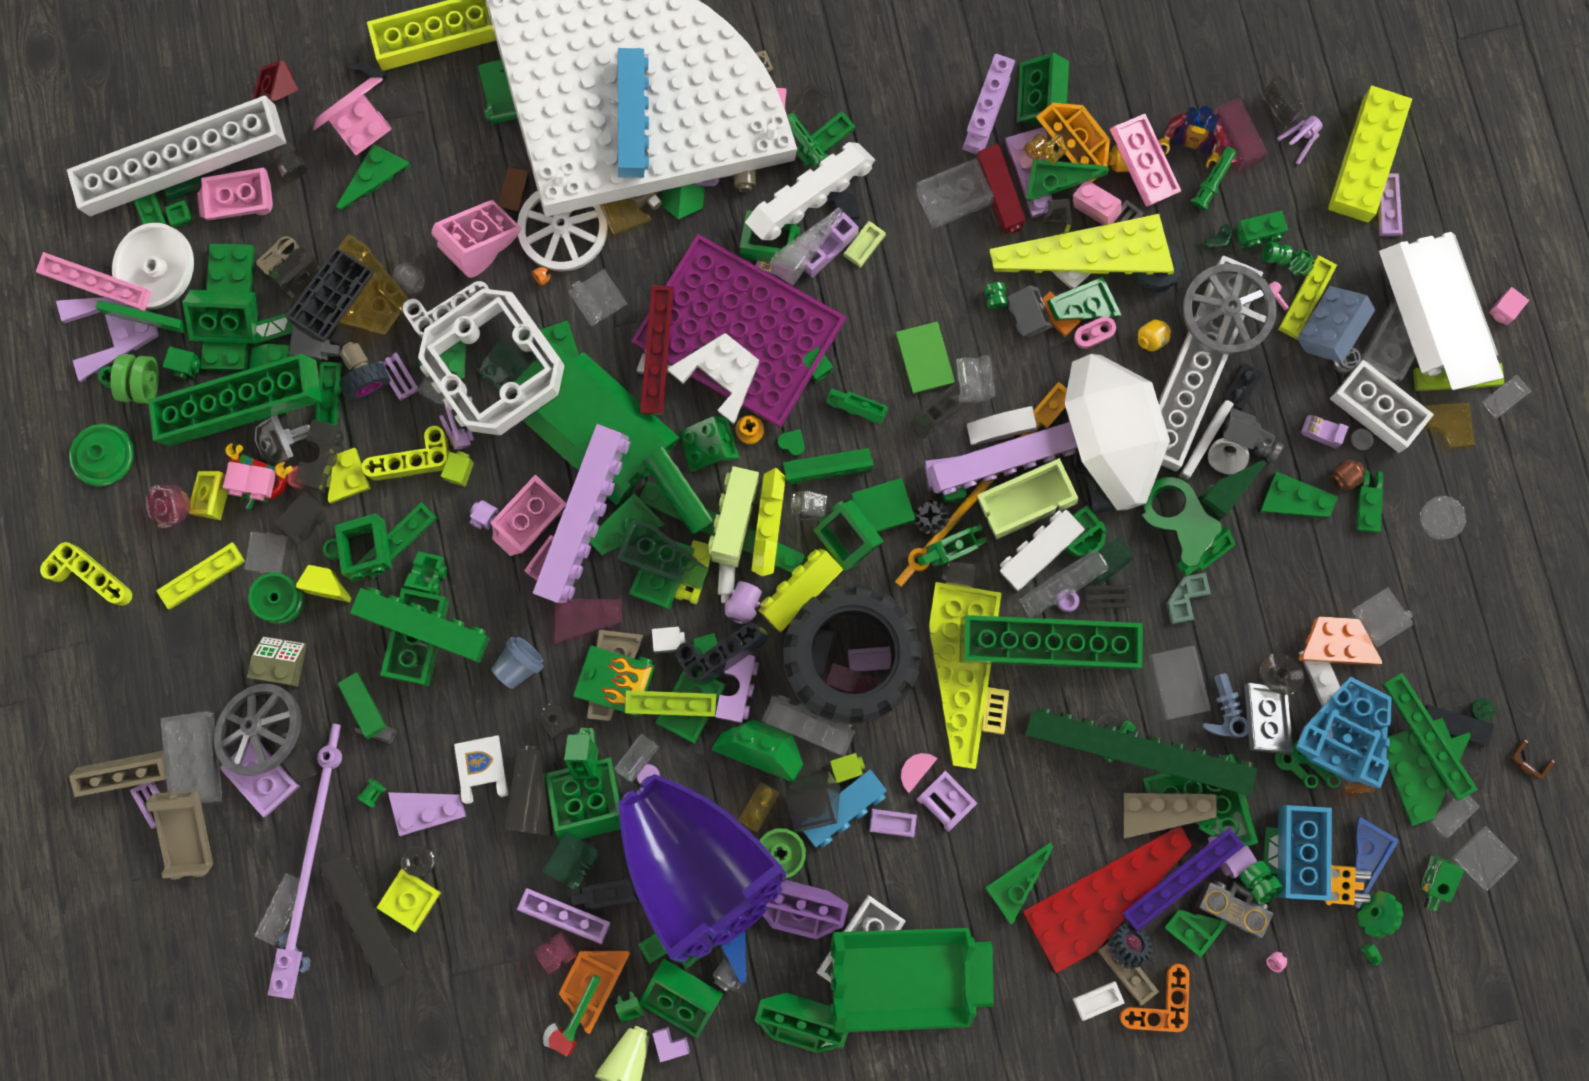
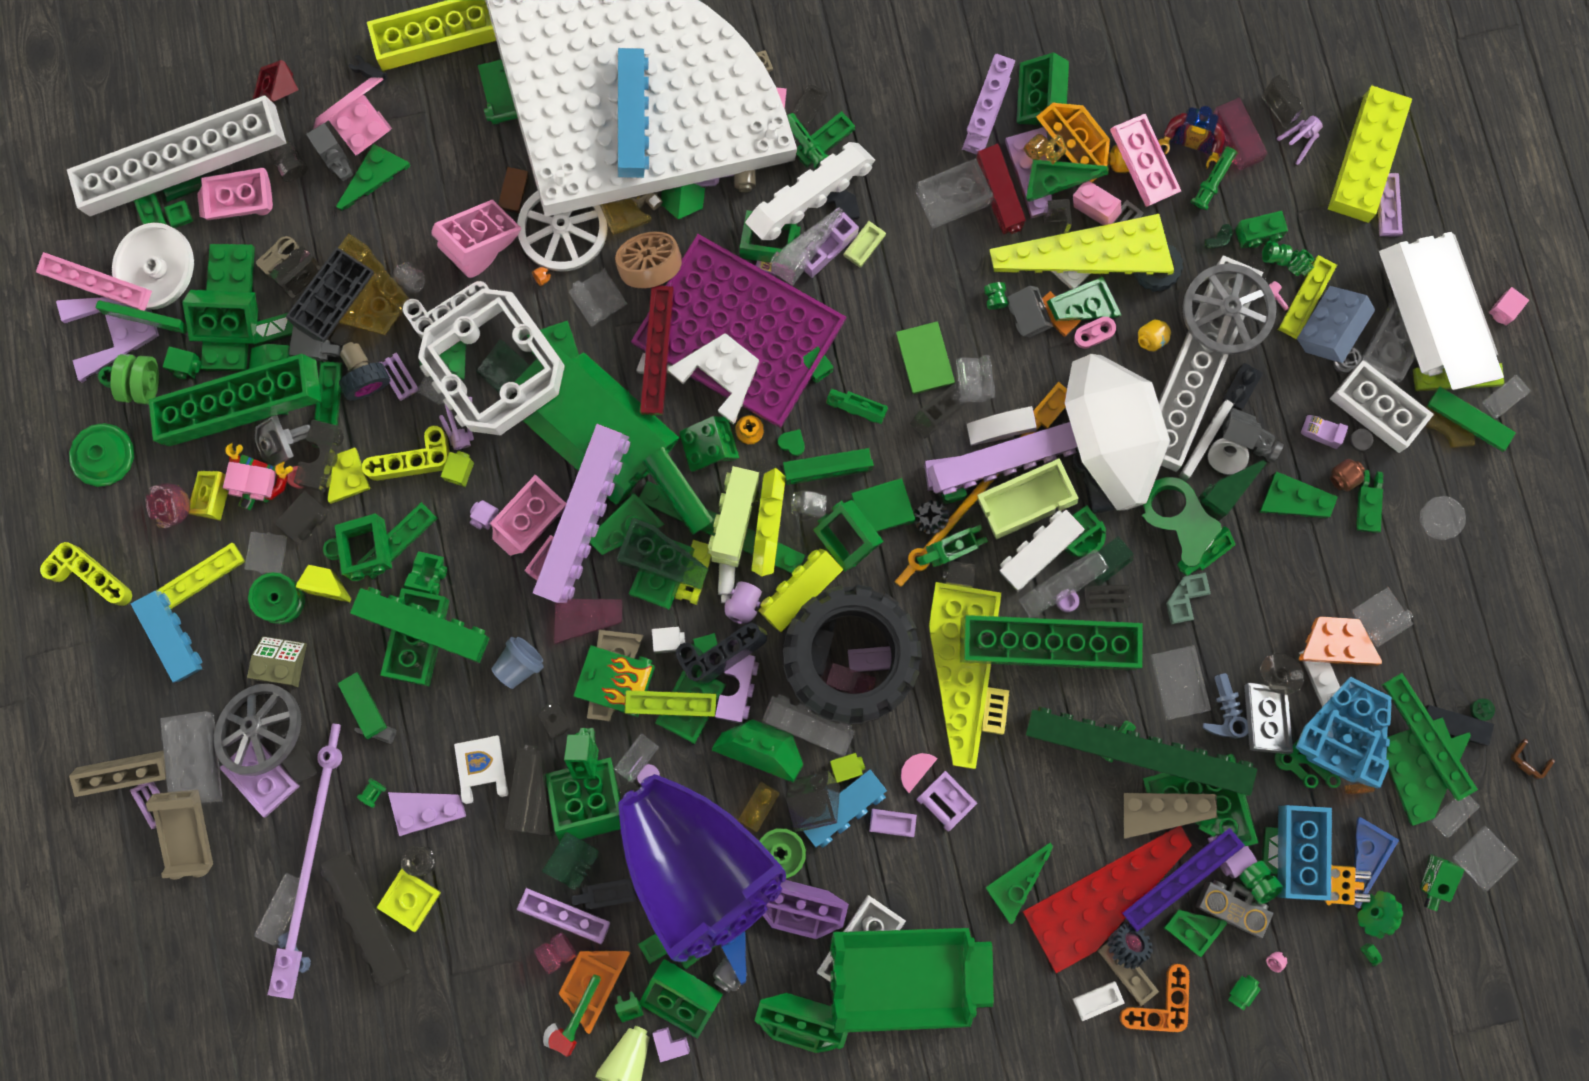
none -> dark azure brick [131,591,202,682]
none -> dark grey hinge [306,123,353,181]
none -> medium nougat piece [615,232,682,288]
none -> green brick [1228,975,1261,1011]
none -> green tile [1427,386,1516,452]

